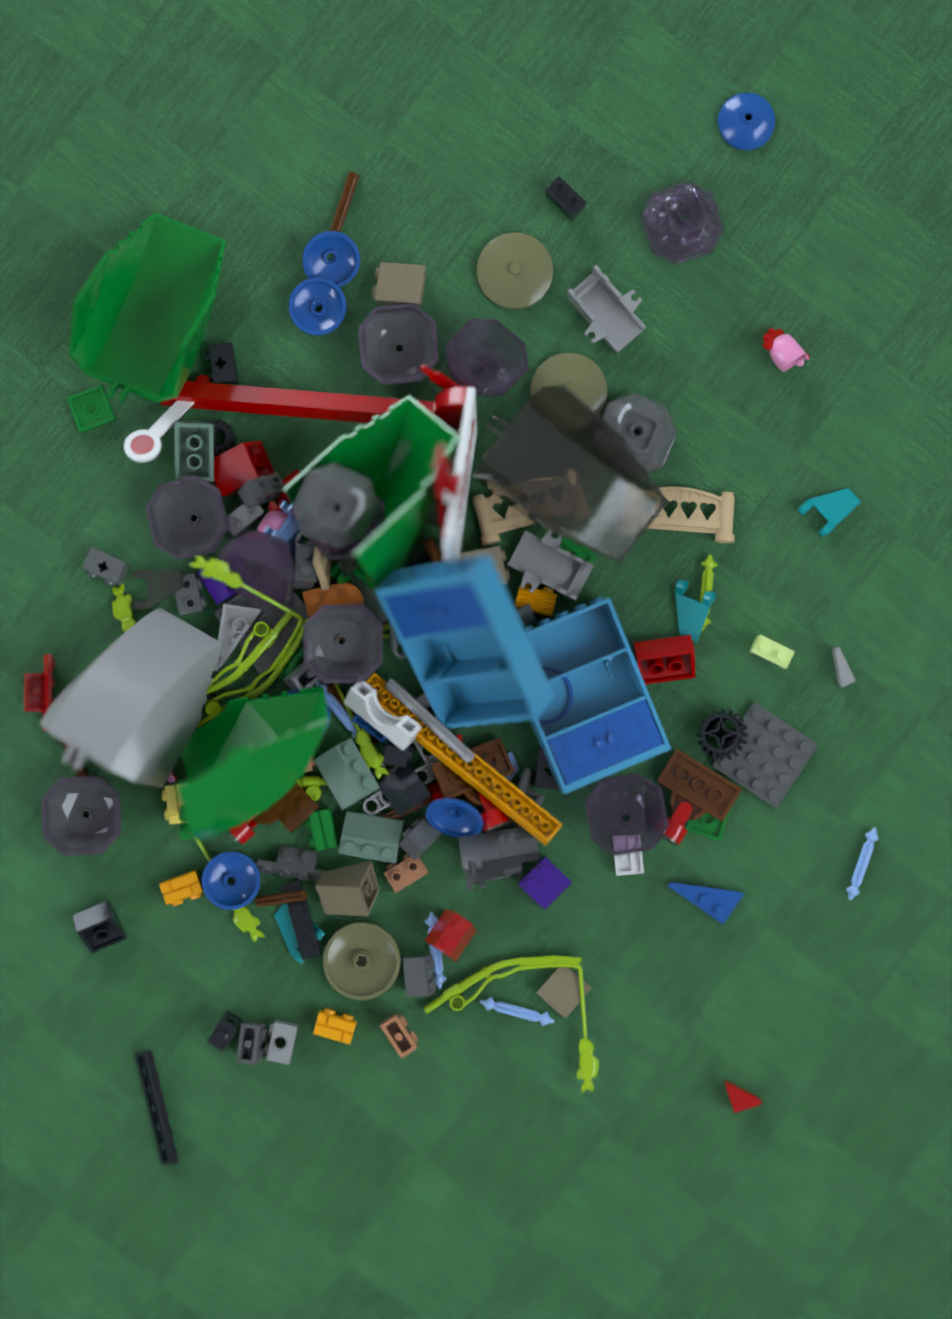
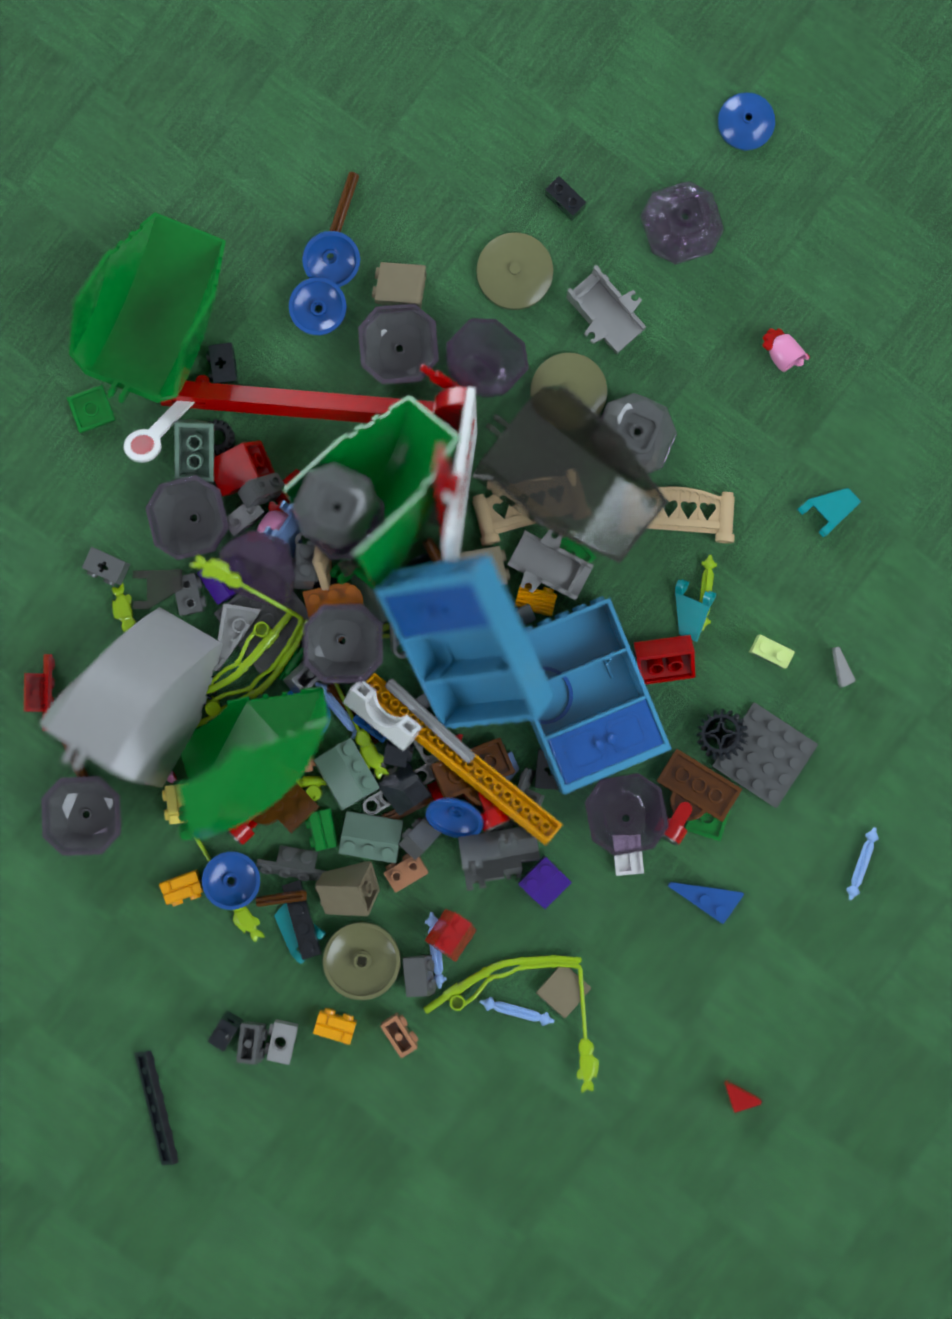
black slope [73,900,127,954] -> none

